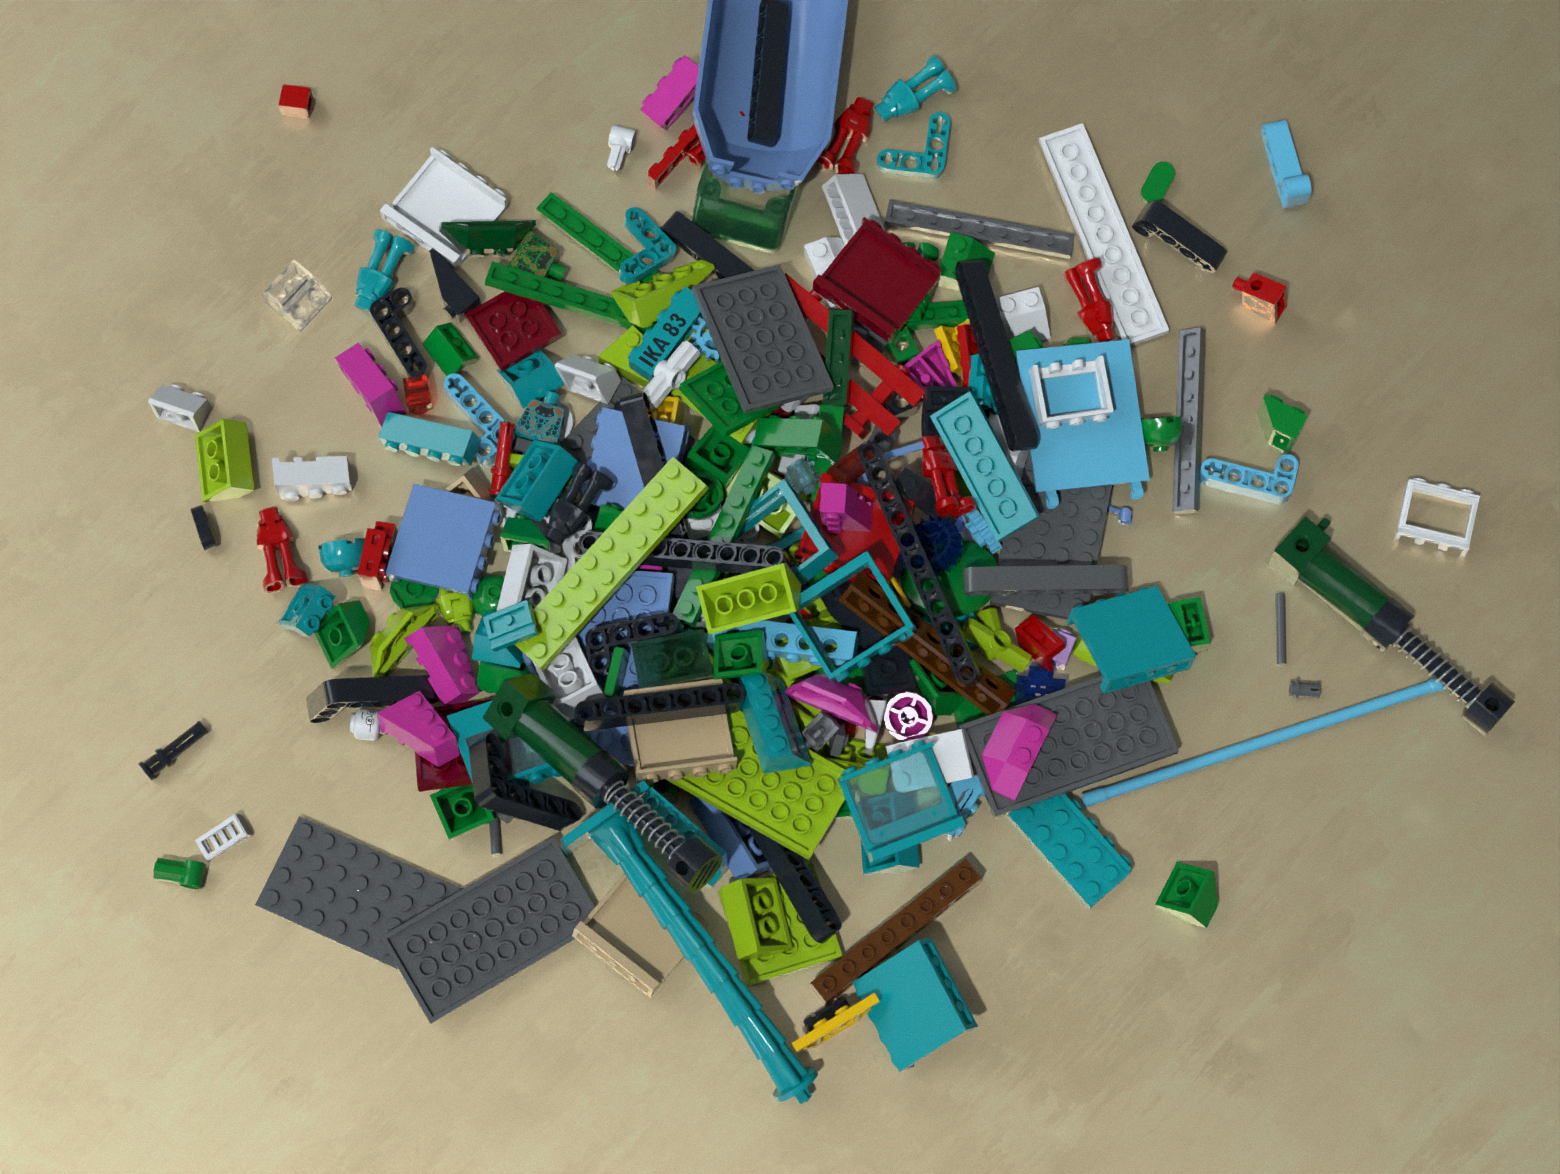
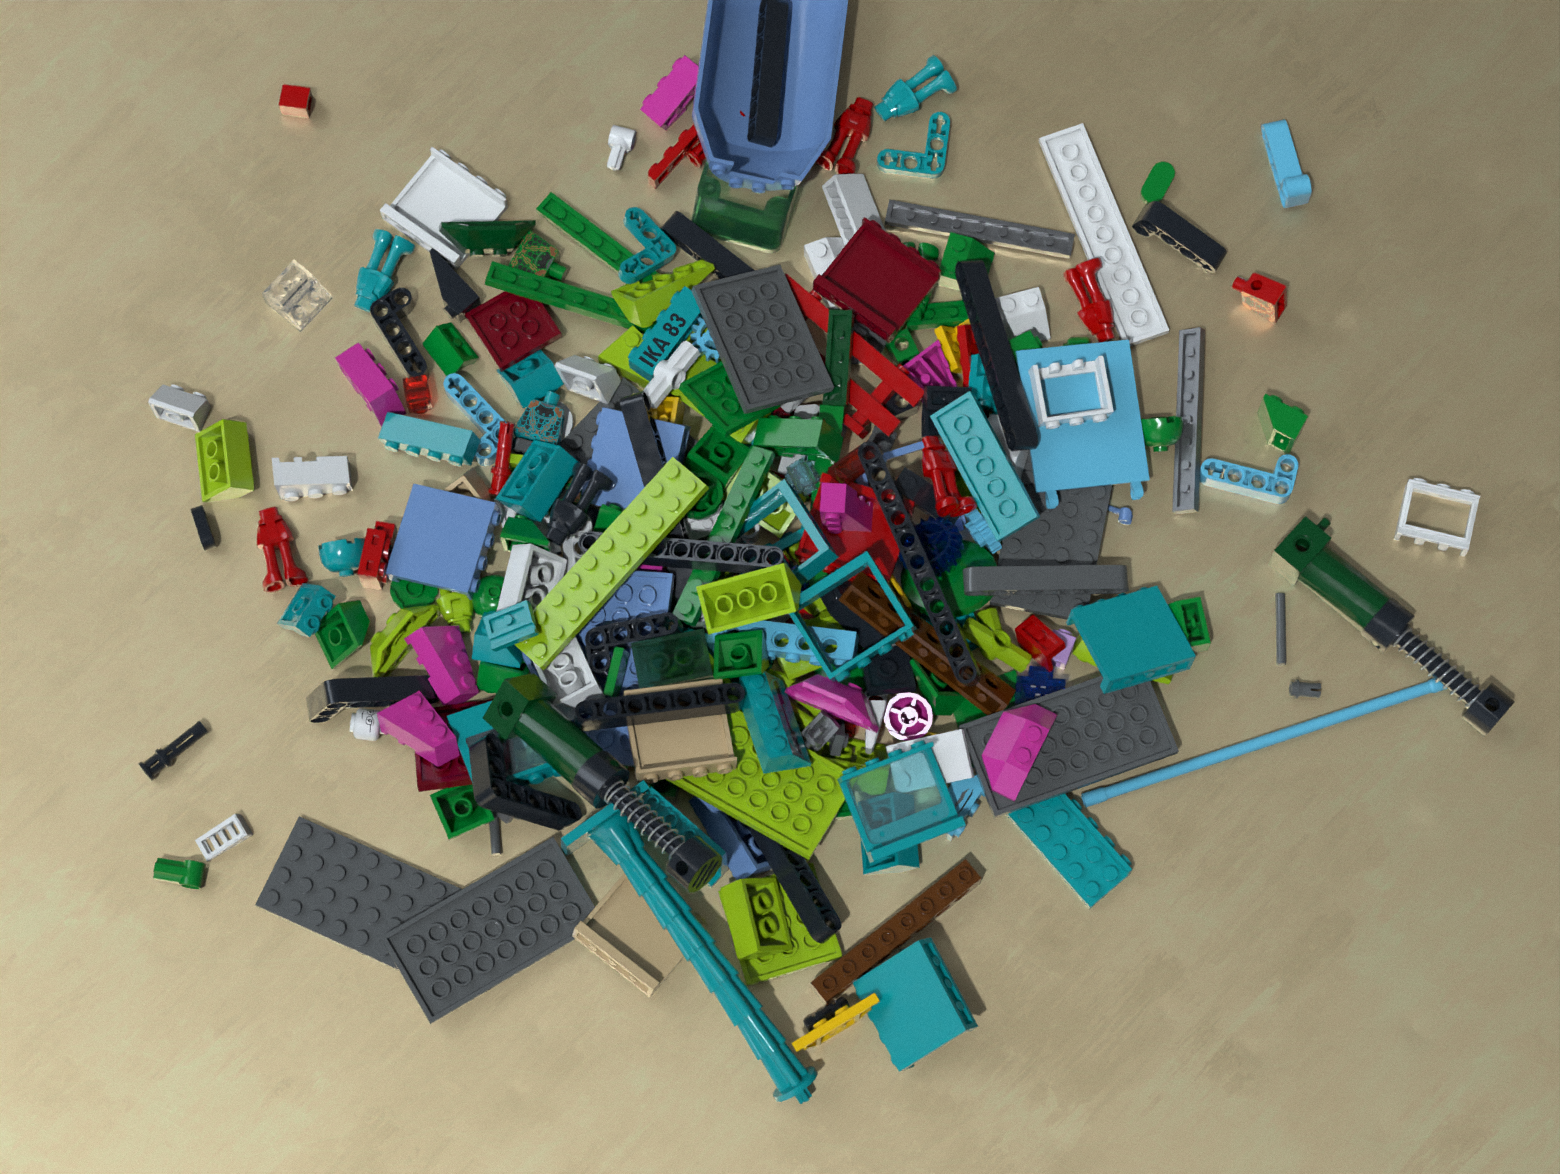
green slope [1155,862,1218,928] -> none

